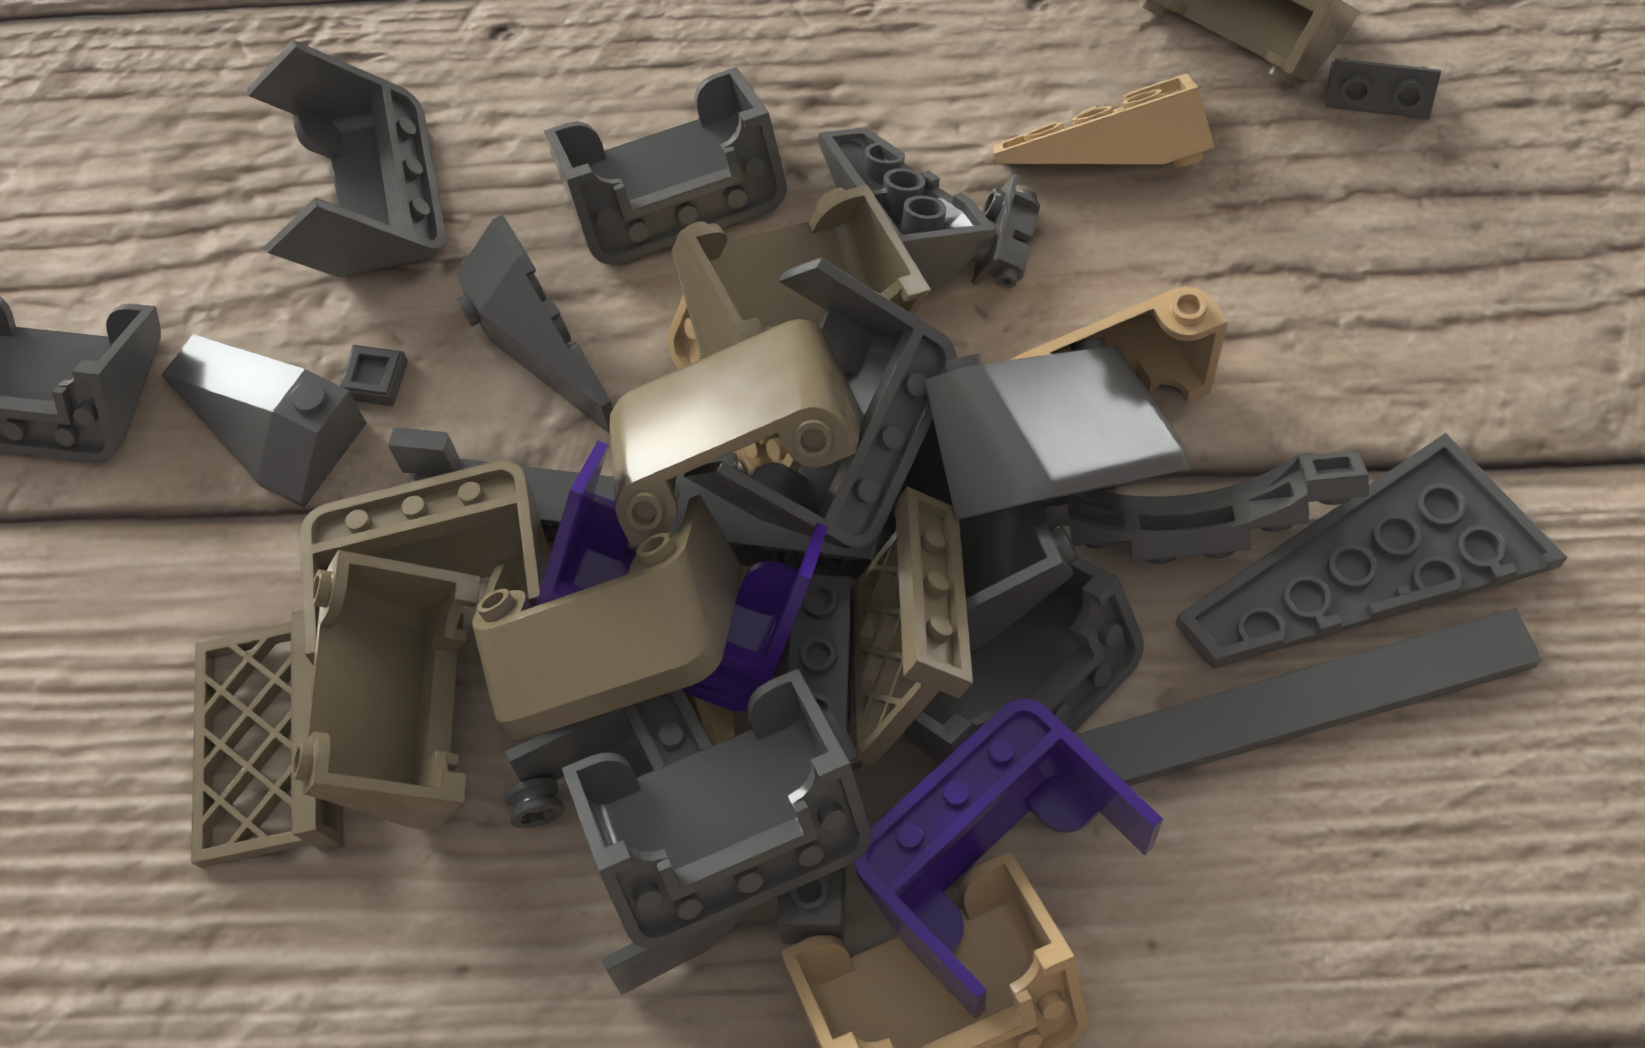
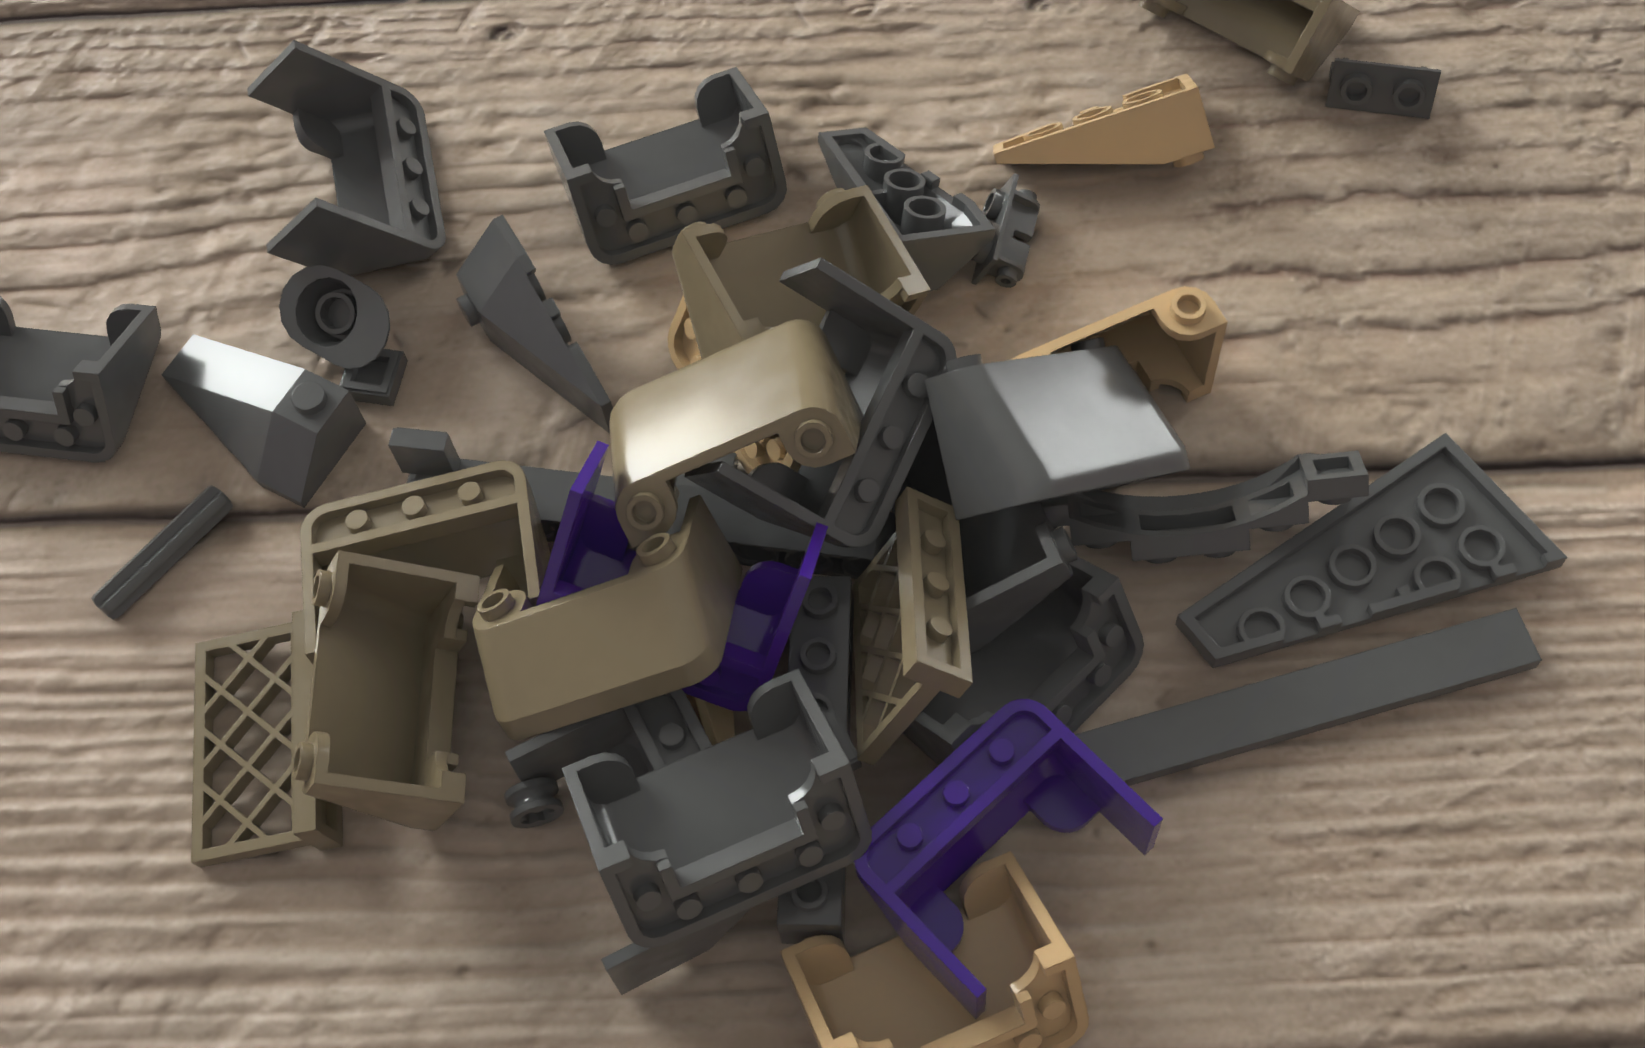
none -> dark grey axle [92,485,233,620]
none -> dark grey piece [279,265,390,369]

